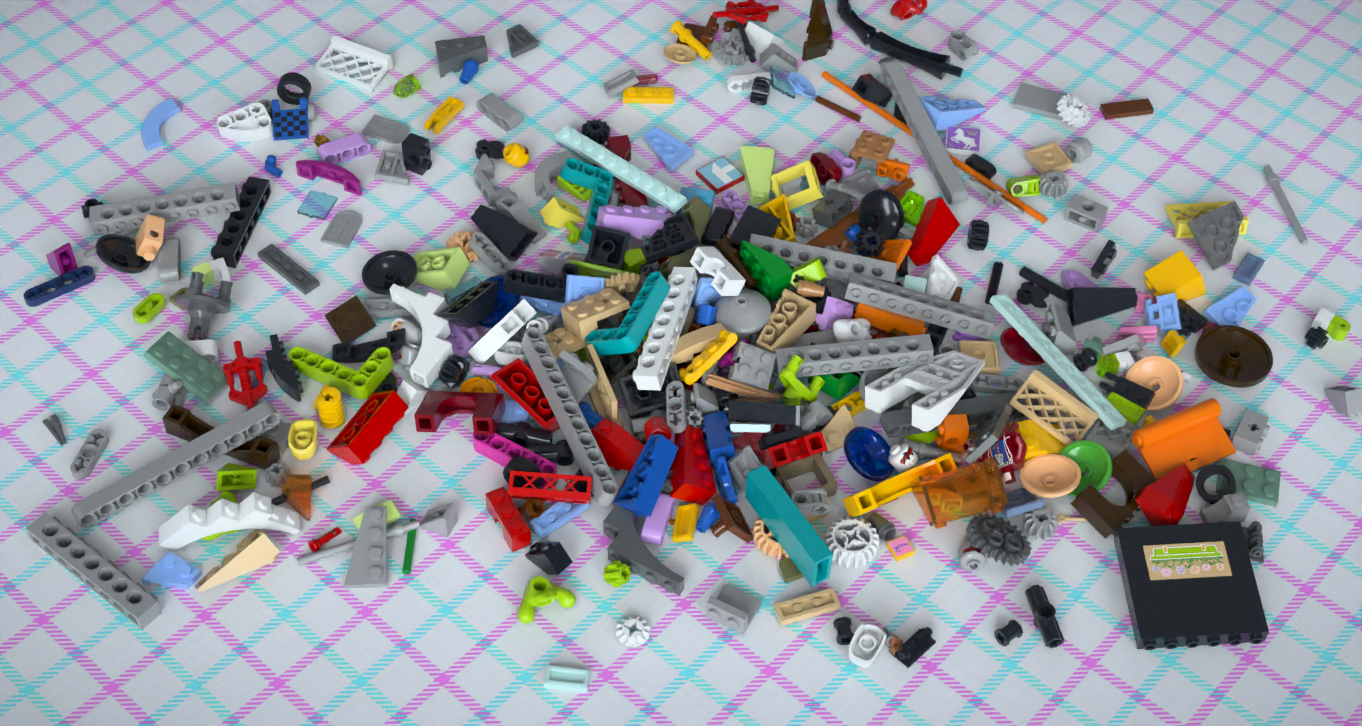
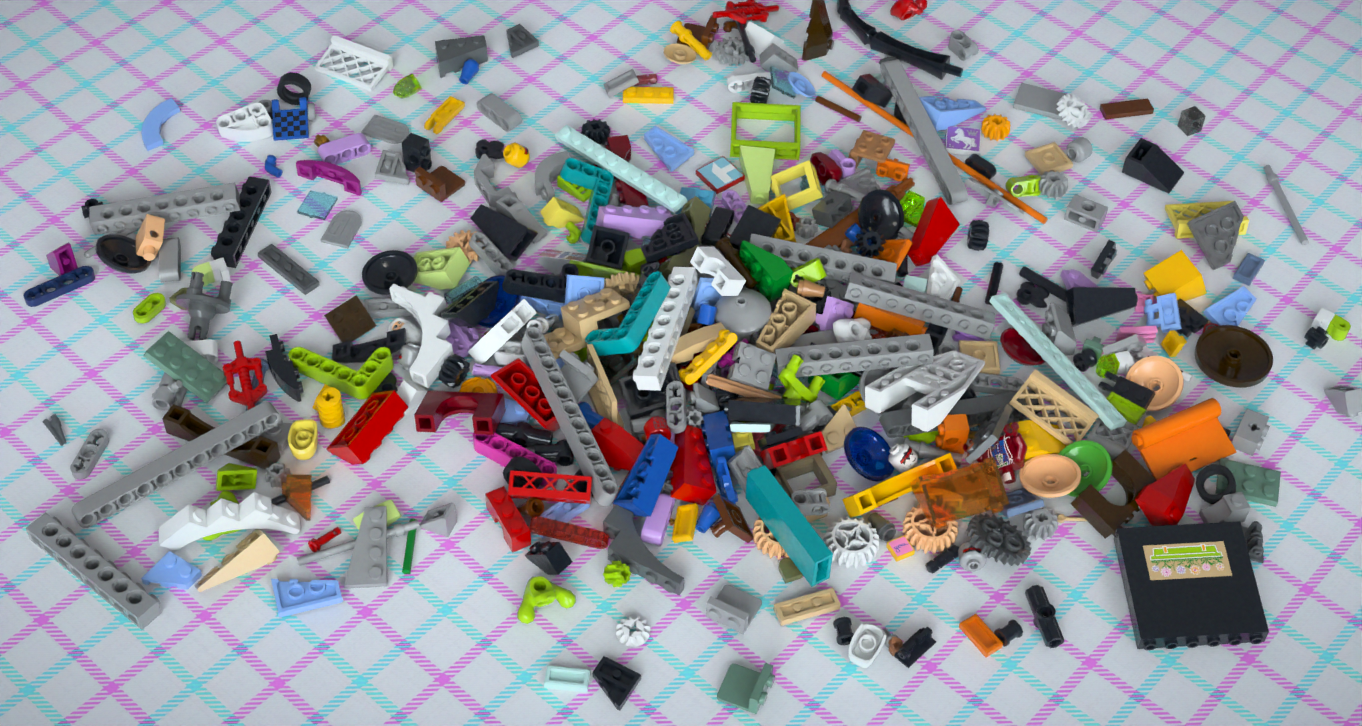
none -> light blue wing [271,579,343,618]
none -> reddish brown bracket [415,166,465,202]
none -> clear red beam [529,516,609,549]
none -> black wing [593,656,641,711]
none -> sand green bracket [717,663,775,714]
none -> lime window [730,102,801,160]
none -> light yellow plate [732,432,755,453]
none -> light nougat gear [902,503,958,555]
none -> black axle [925,545,959,573]
none -> orange tile [959,614,1003,657]
none -> light orange gear [981,113,1011,142]
none -> black slope [1122,138,1184,194]
none -> clear smoke brick [1177,106,1206,136]

